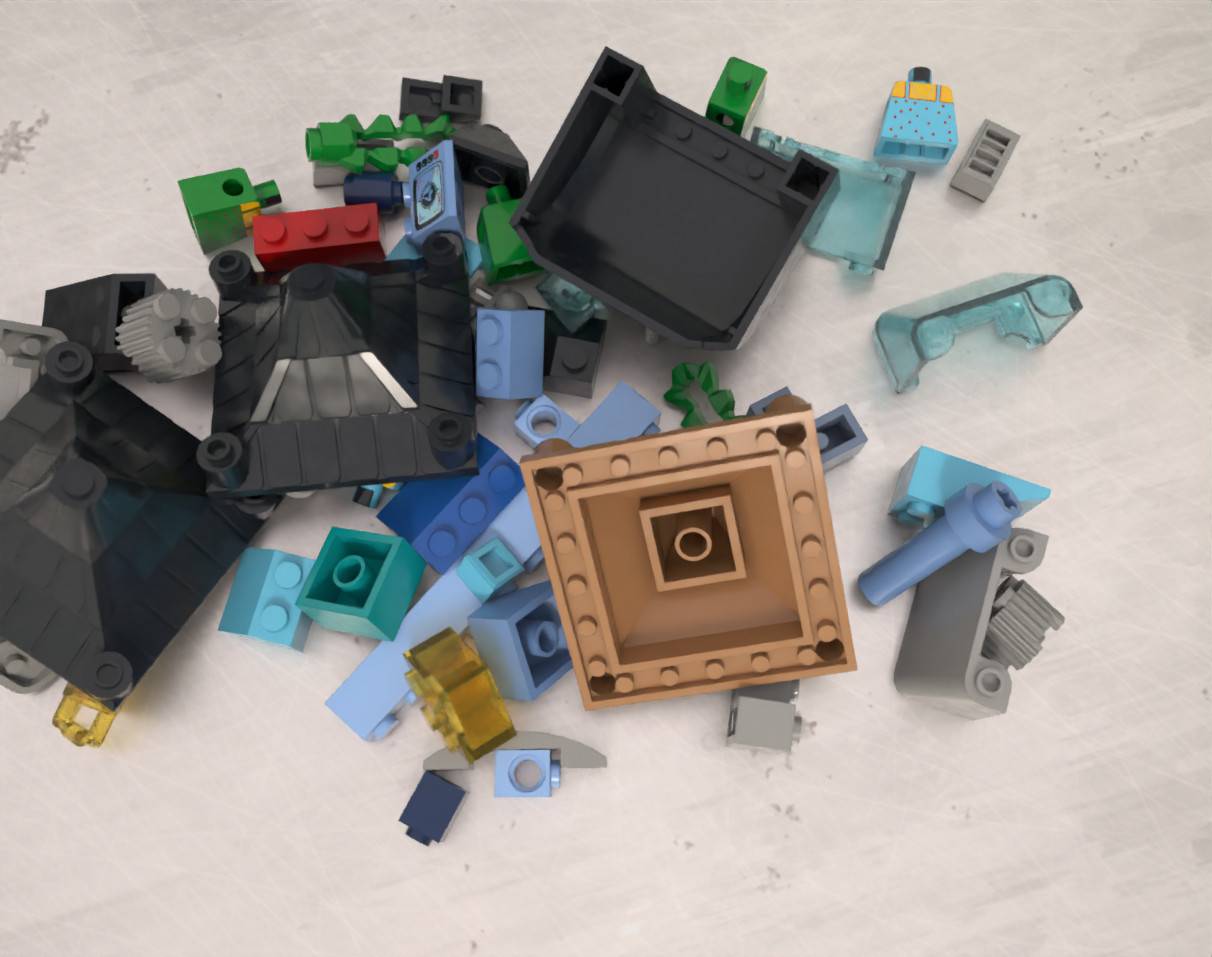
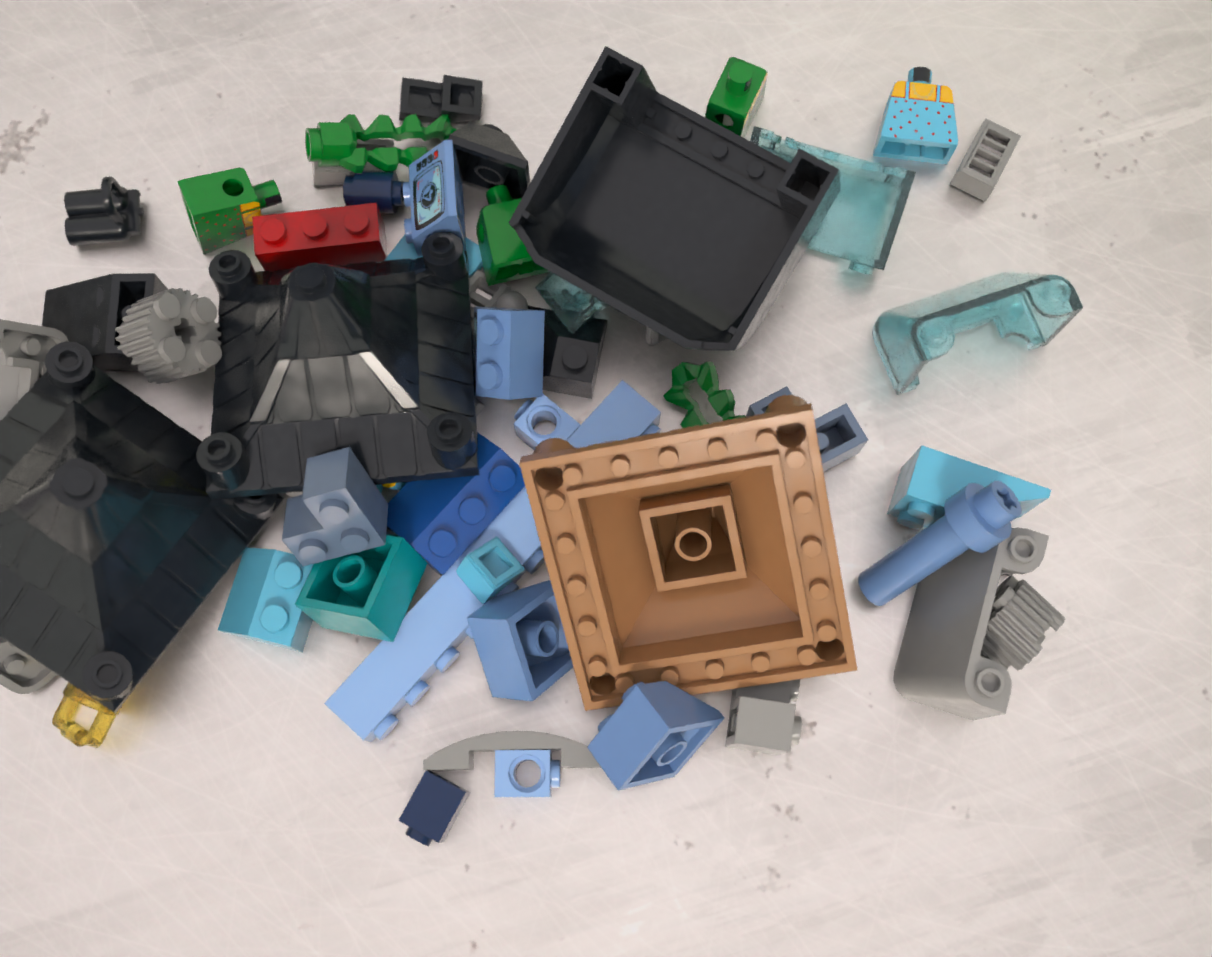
clear yellow brick [402,626,517,765] -> none
none -> black piece [64,176,144,246]
none -> sand blue brick [282,447,388,566]
none -> medium blue slope [587,681,725,791]

